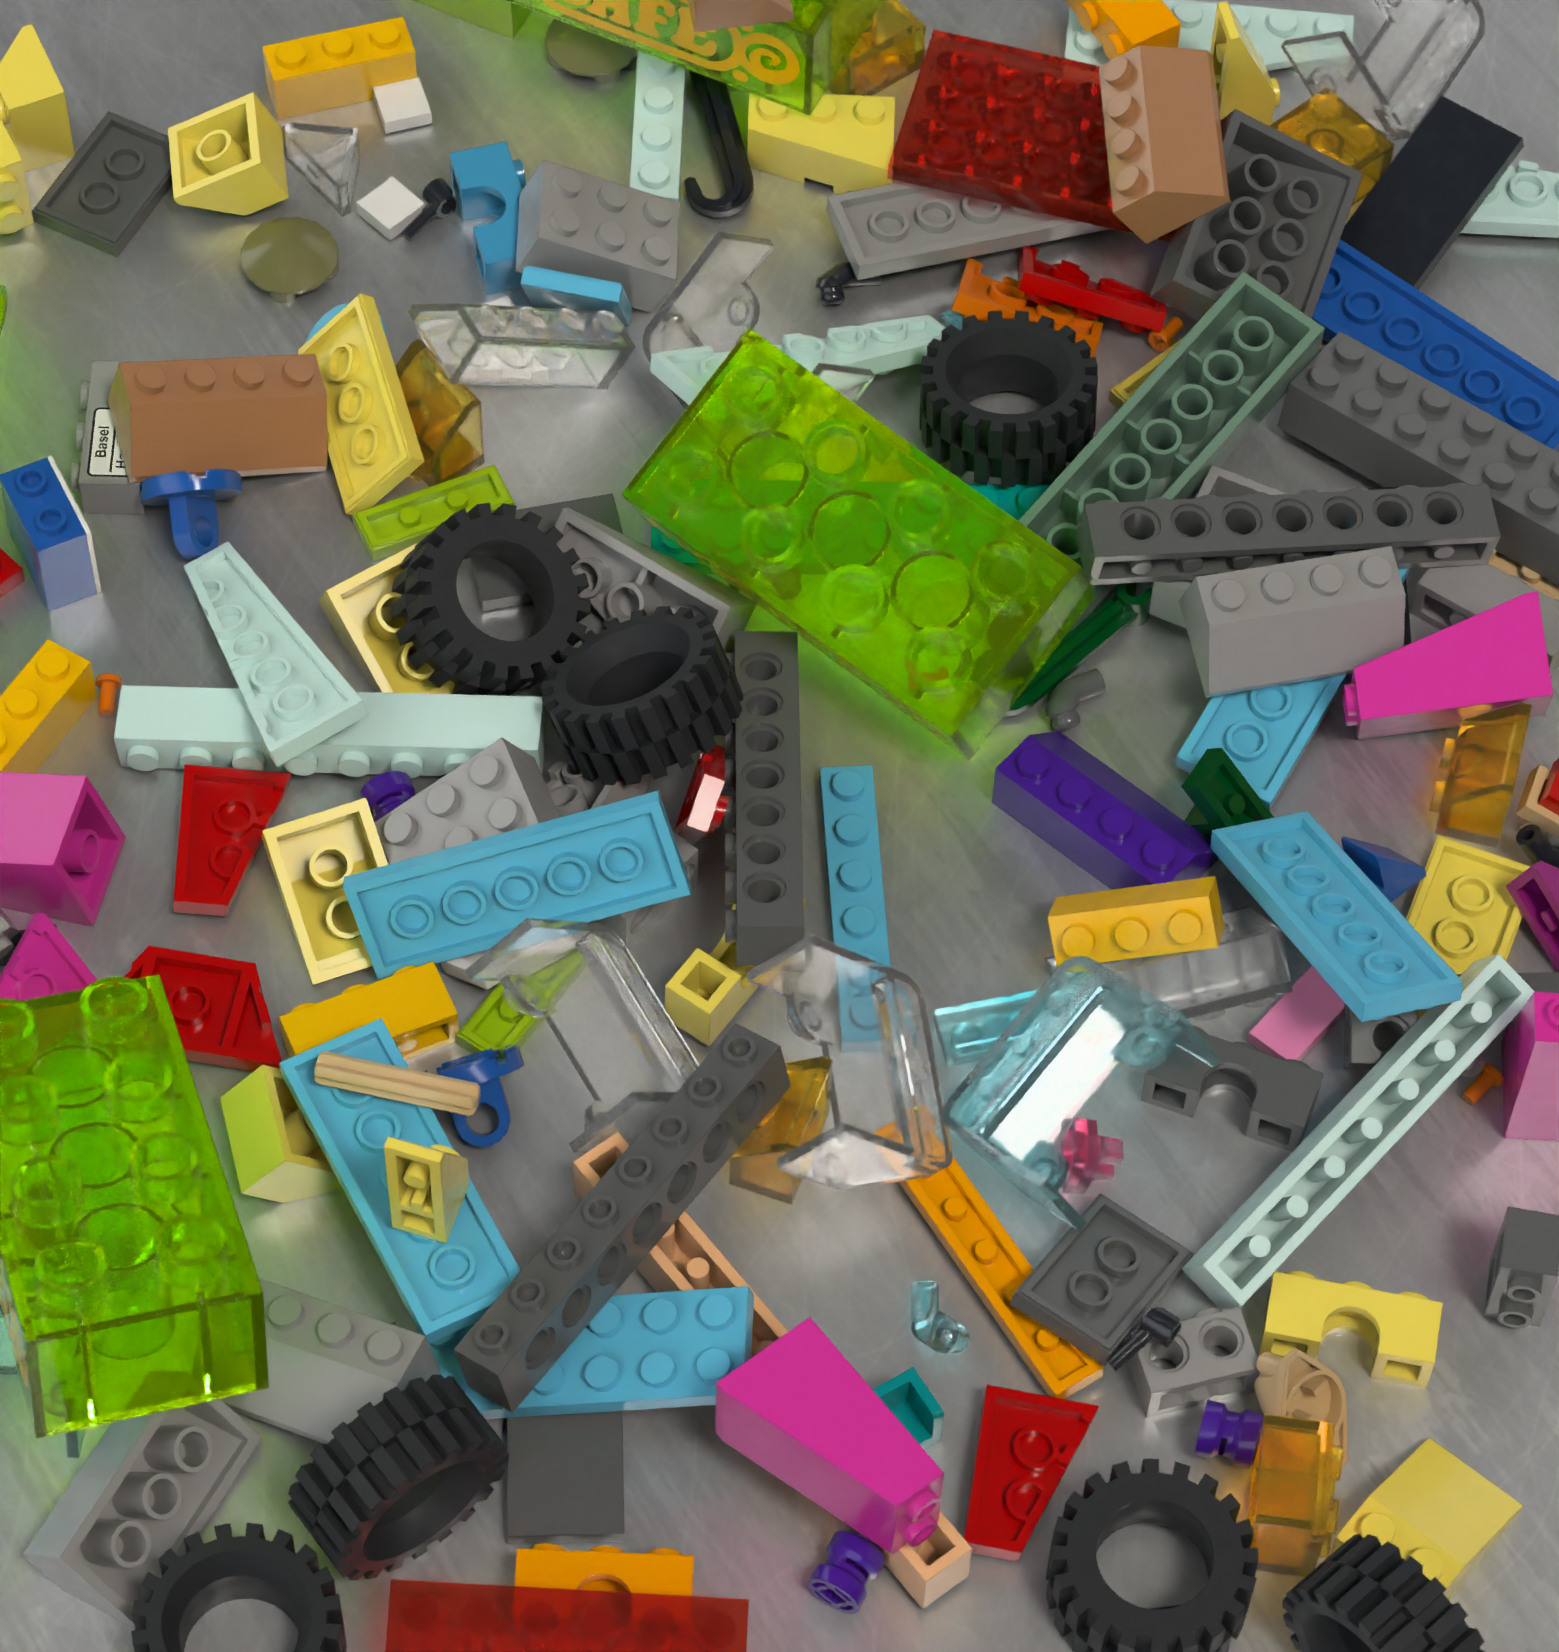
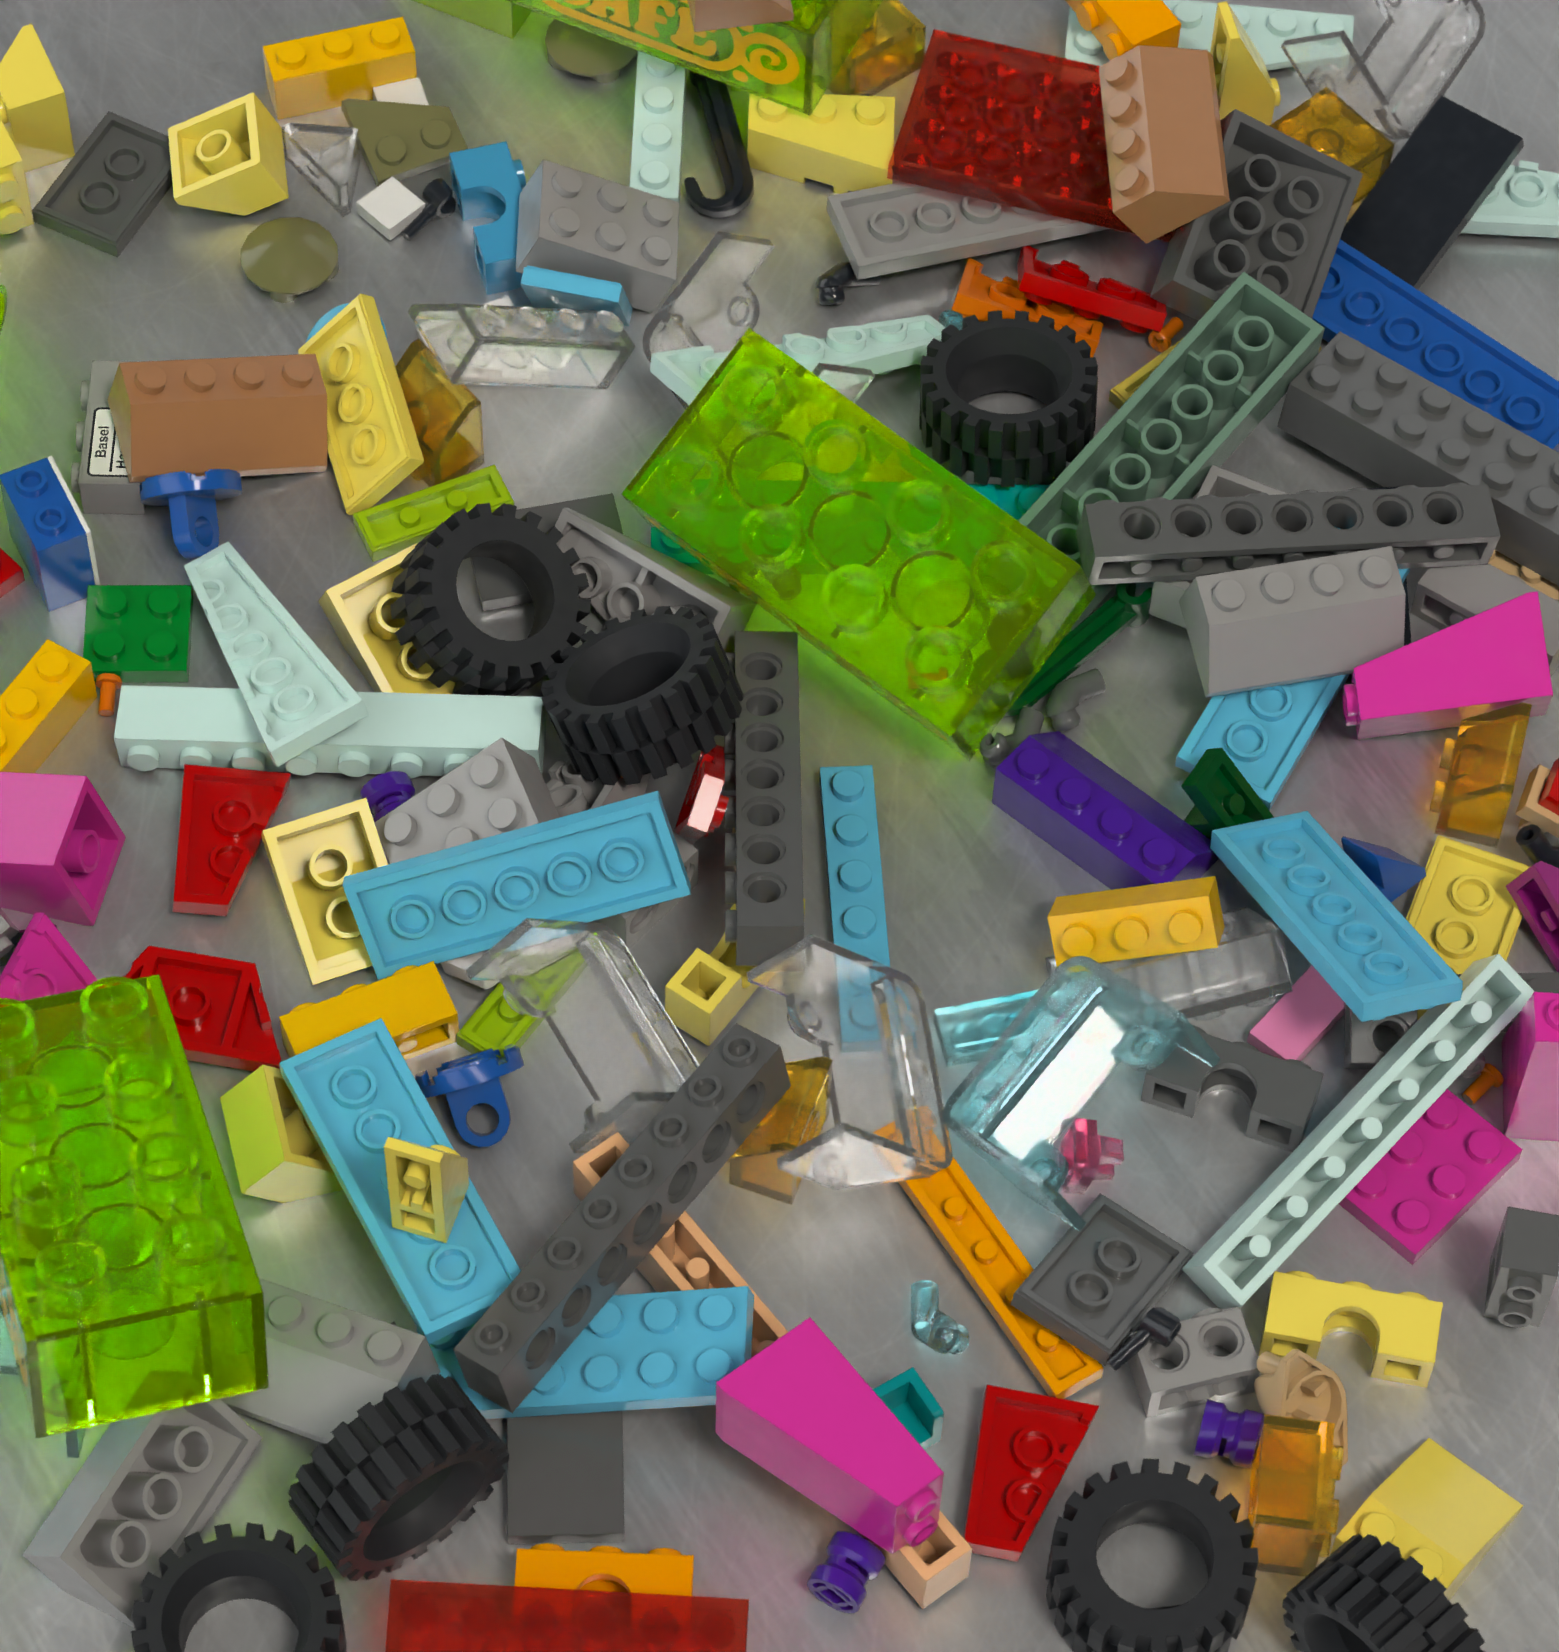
tan axle [314,1051,481,1116] -> none
none -> green plate [83,585,194,683]
none -> olive wing [341,99,468,187]
none -> dark grey arm [979,707,1044,768]
none -> dark pink plate [1339,1089,1522,1265]

